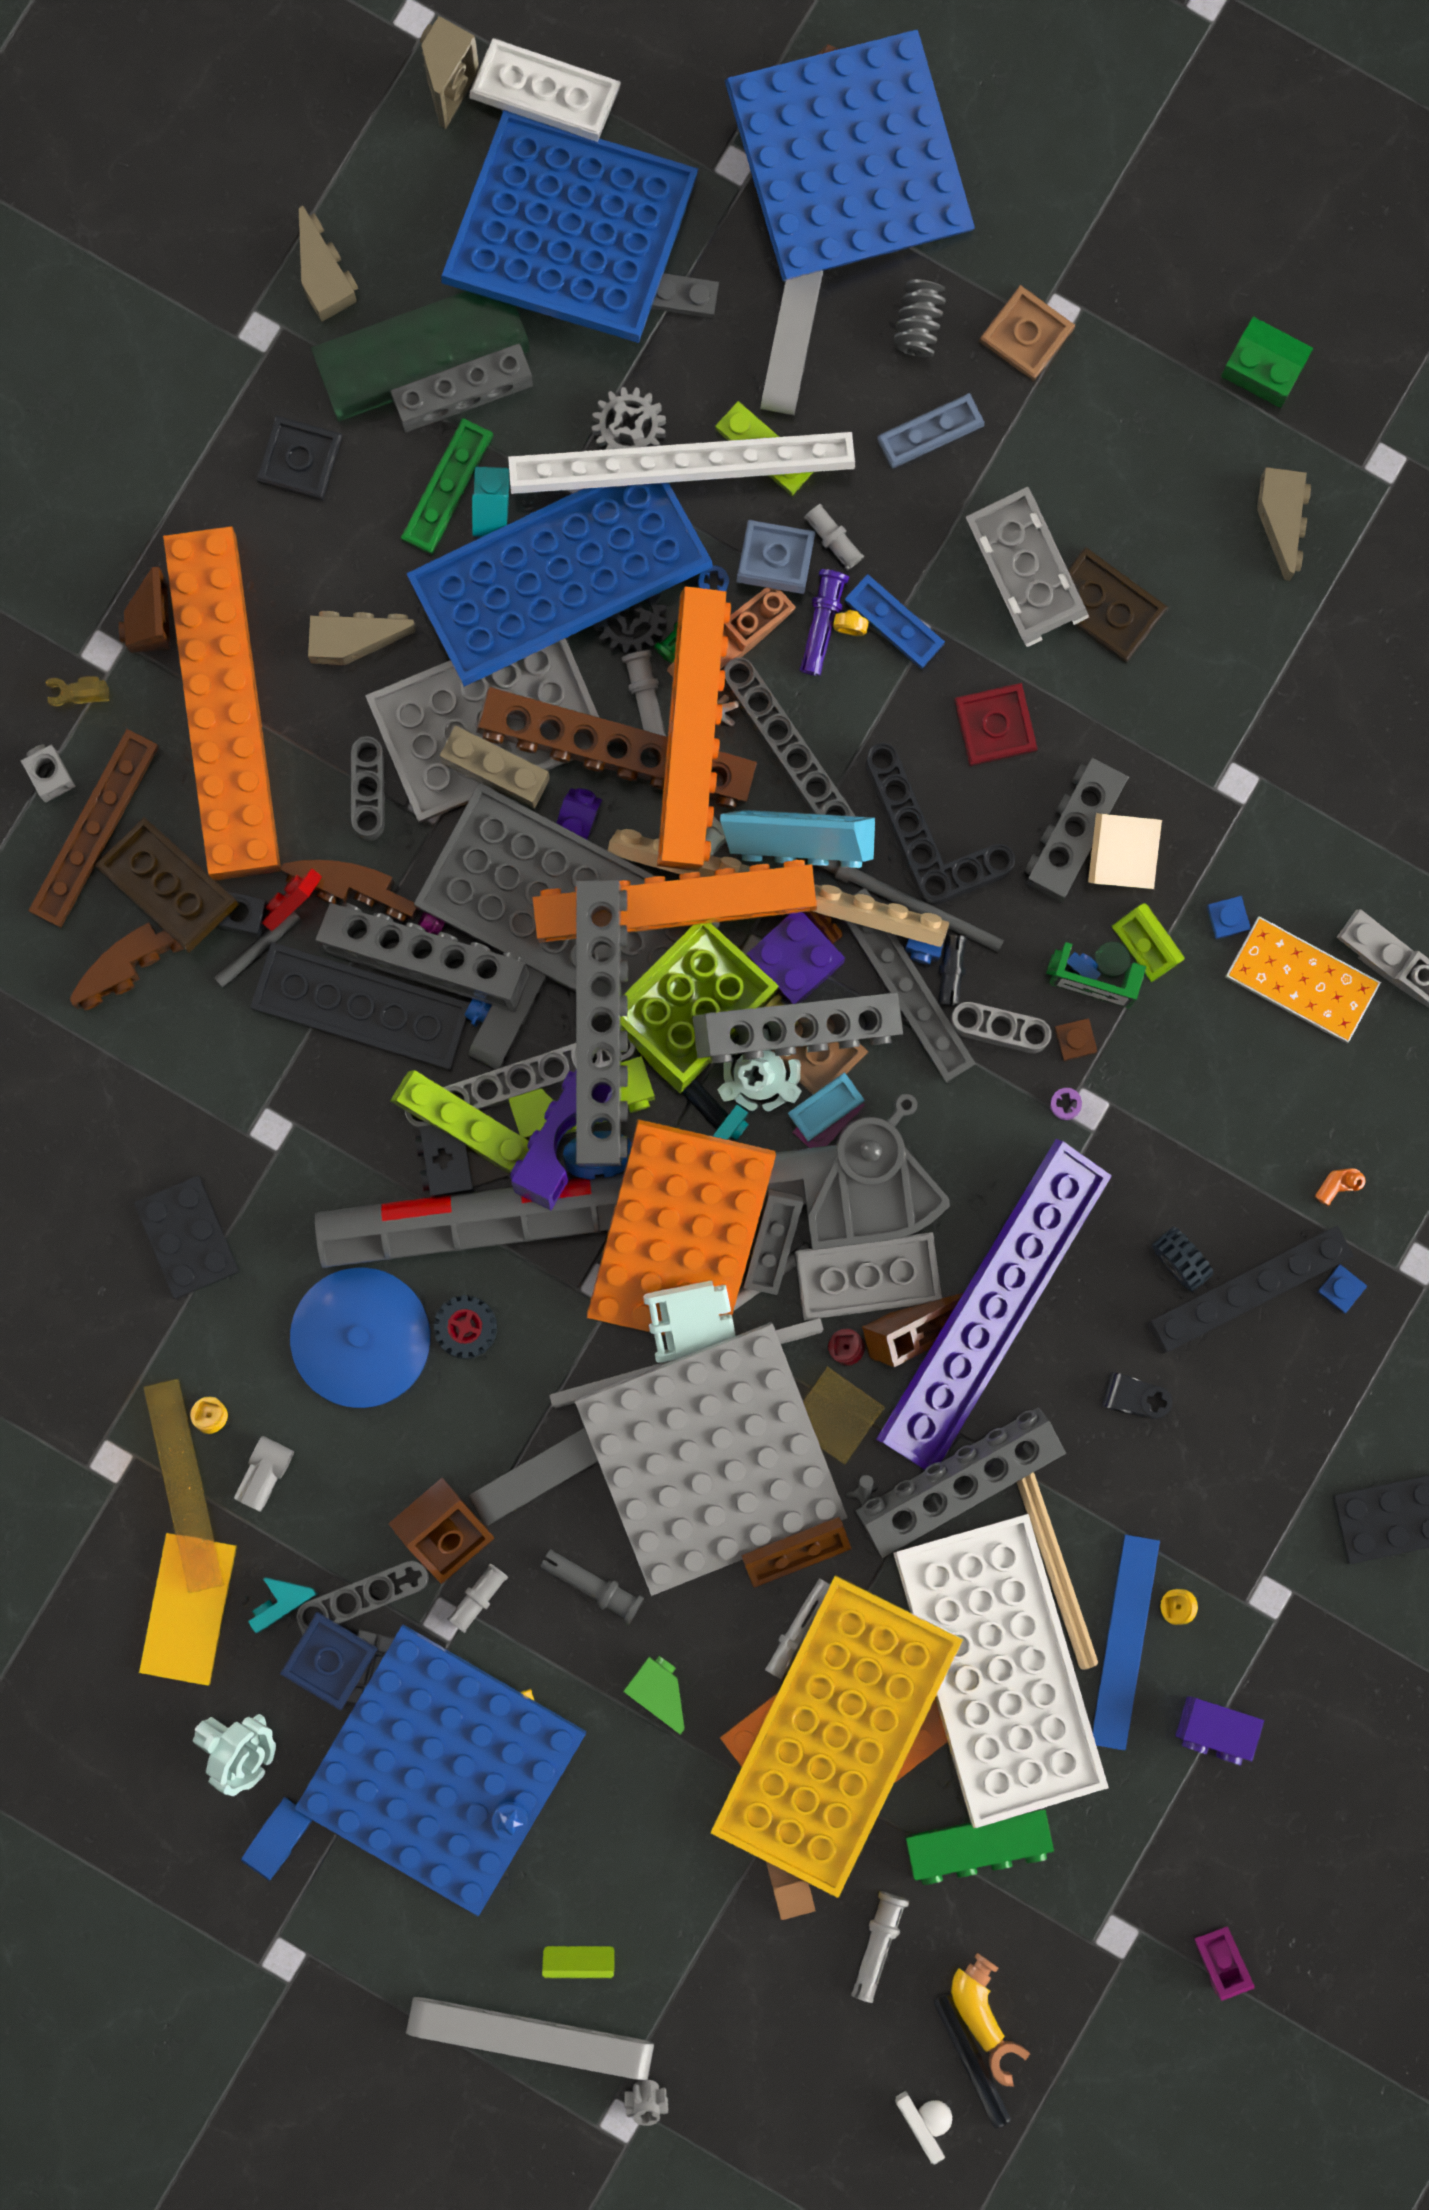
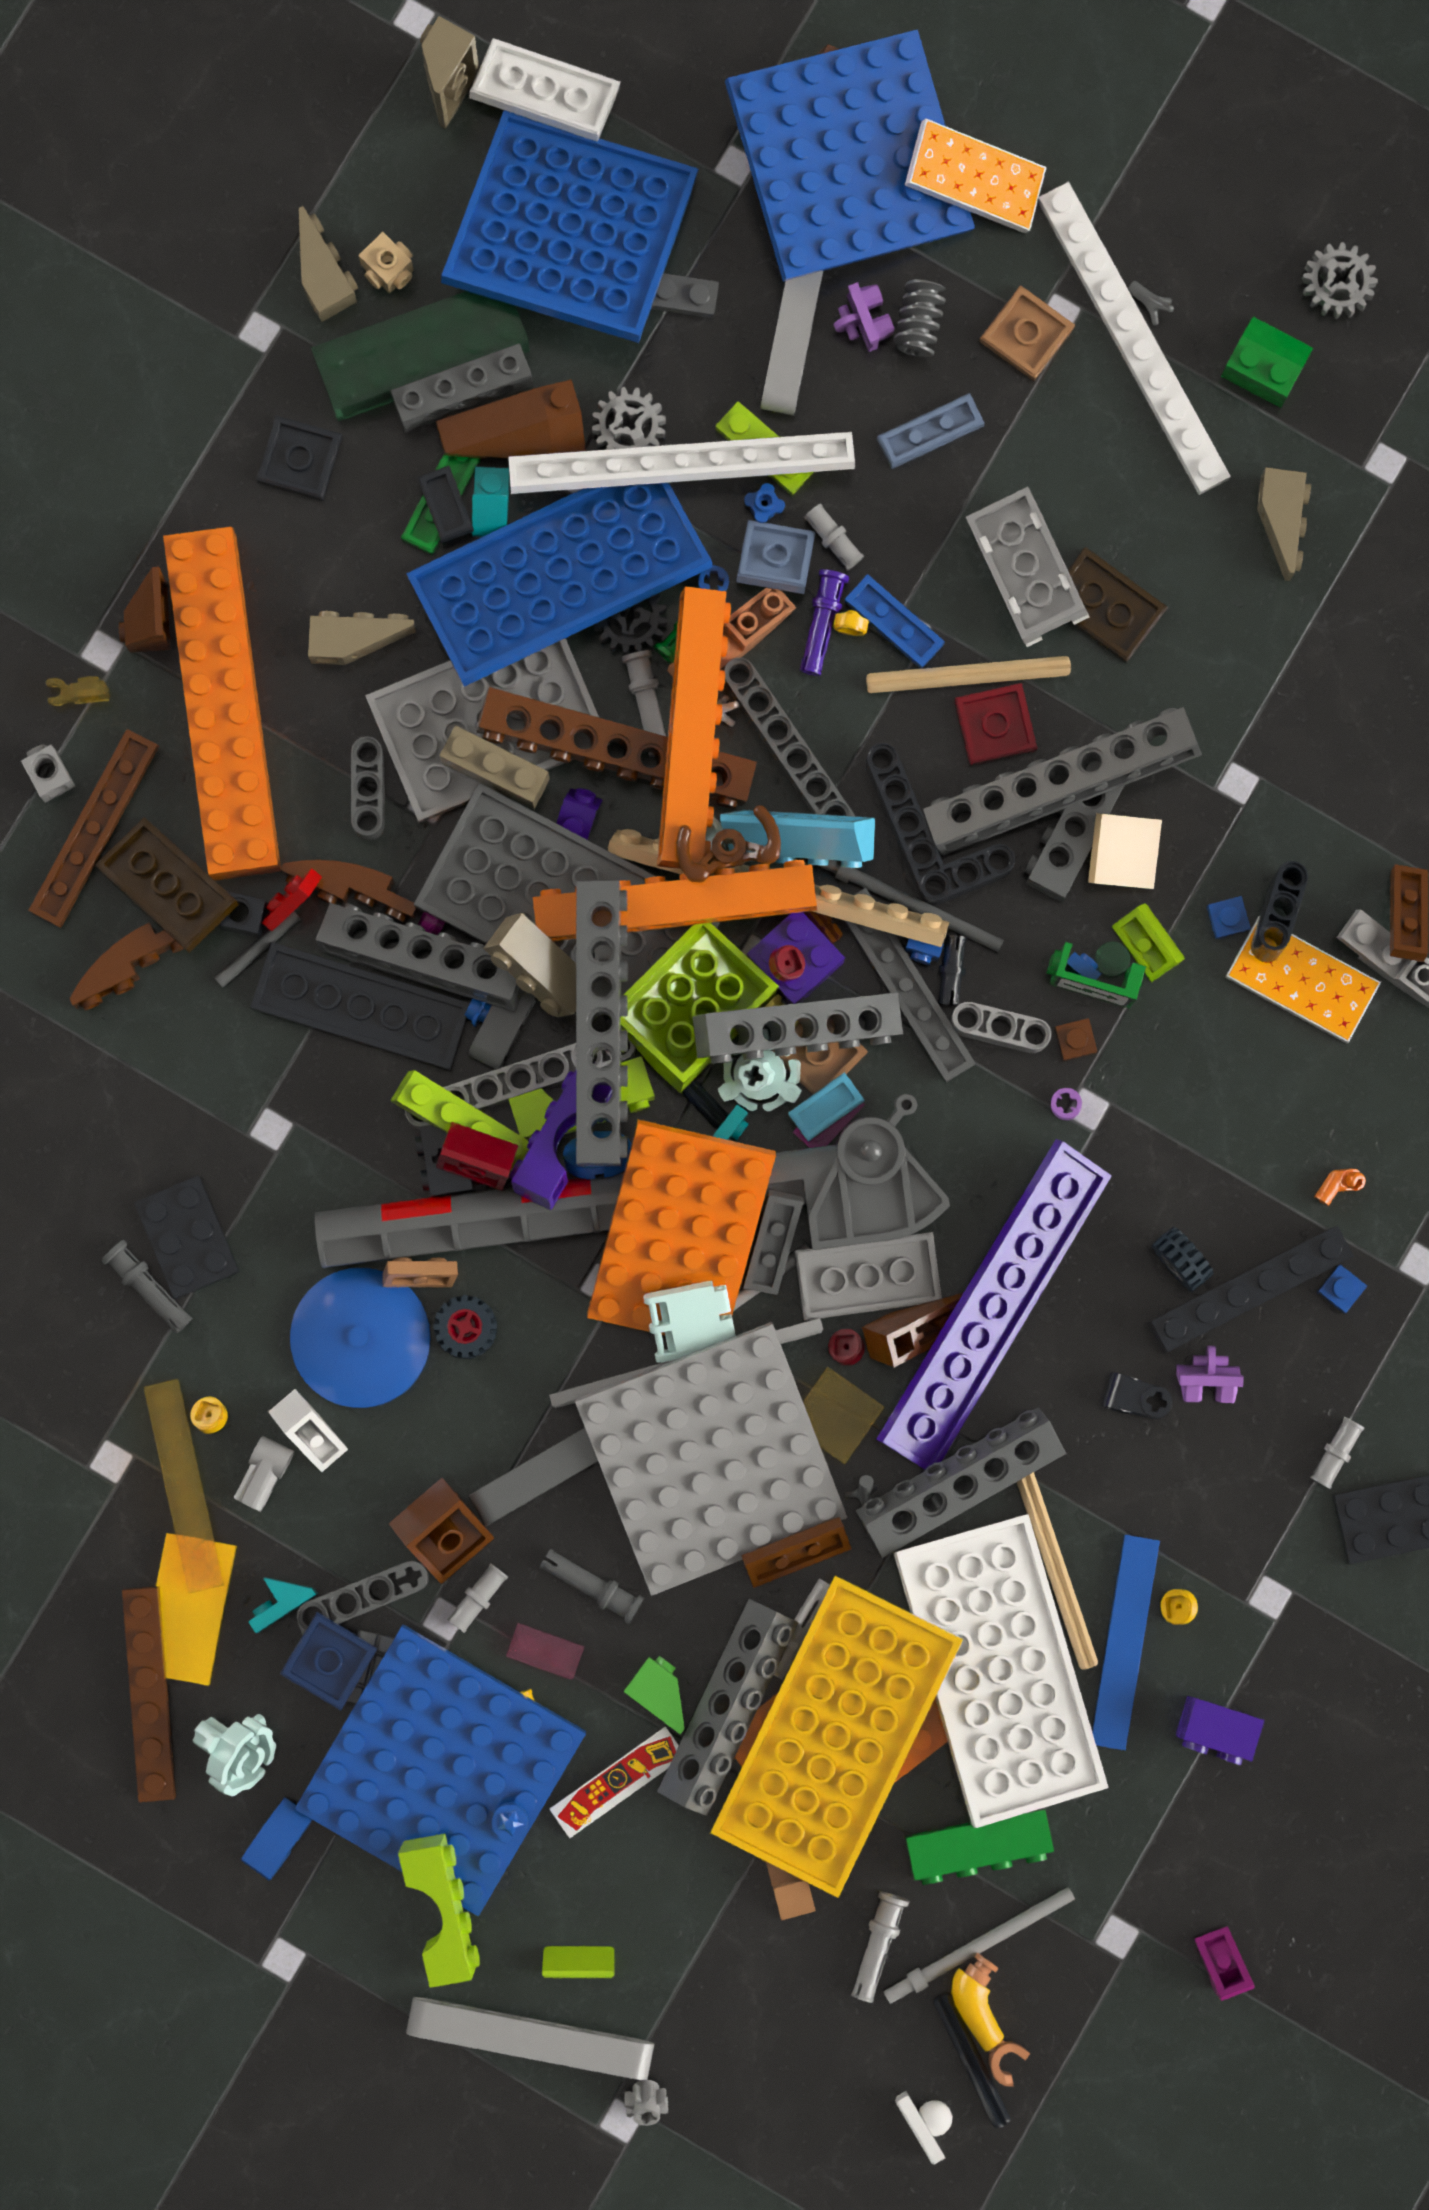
none -> dark grey pin [101,1240,193,1334]
none -> reddish brown plate [122,1586,176,1802]
none -> white slope [269,1389,348,1472]
none -> tan brick [358,232,414,294]
none -> medium nougat plate [382,1257,458,1287]
none -> lime arch [398,1834,480,1988]
none -> black tile [417,466,474,543]
none -> reddish brown wedge [436,379,586,459]
none -> dark red slope [436,1122,518,1191]
none -> dark tan brick [483,913,596,1017]
none -> clear pink plate [506,1623,585,1680]
none -> tile [550,1726,679,1838]
none -> dark grey brick [657,1599,799,1816]
none -> reddish brown piece [676,805,781,882]
none -> blue plate [744,483,785,523]
none -> dark red tile [769,945,805,982]
none -> medium lavender hips [833,282,894,352]
none -> tan axle [866,656,1071,693]
none -> light grey bar [883,1887,1075,2004]
none -> light orange tile [905,119,1046,233]
none -> dark grey brick [923,707,1202,856]
none -> white plate [1038,182,1231,495]
none -> dark grey bar [1128,281,1174,325]
none -> medium lavender hips [1176,1345,1244,1403]
none -> black beam [1251,861,1308,963]
none -> light grey gear [1302,242,1378,319]
none -> light grey pin [1310,1417,1364,1489]
none -> reddish brown plate [1390,864,1428,962]

